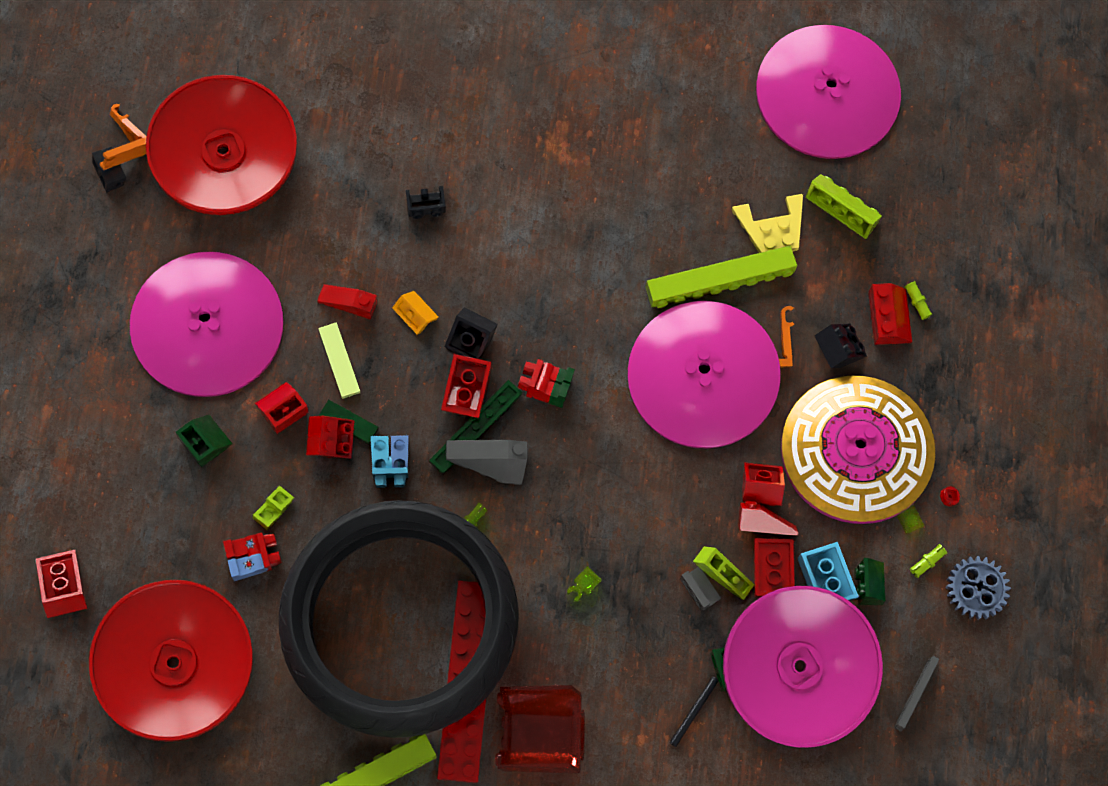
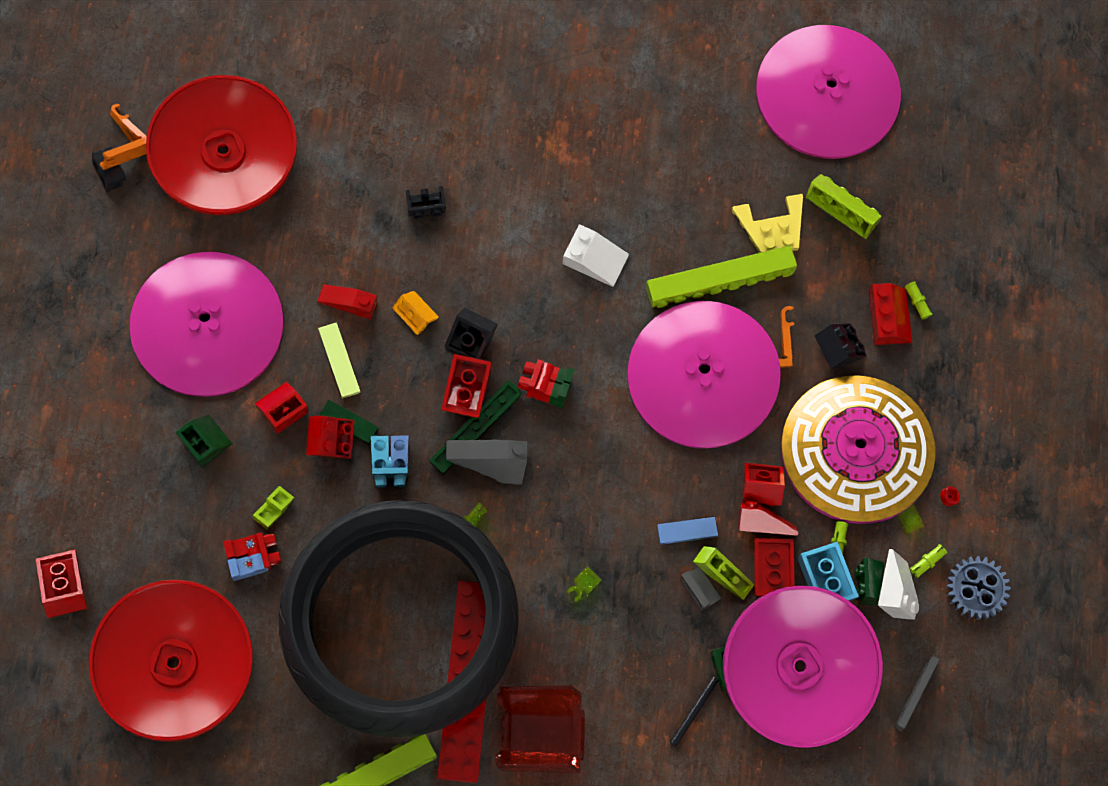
none -> white slope [562,224,629,287]
none -> medium blue tile [657,517,718,545]
none -> lime pin [831,521,848,555]
none -> white slope [878,549,919,620]

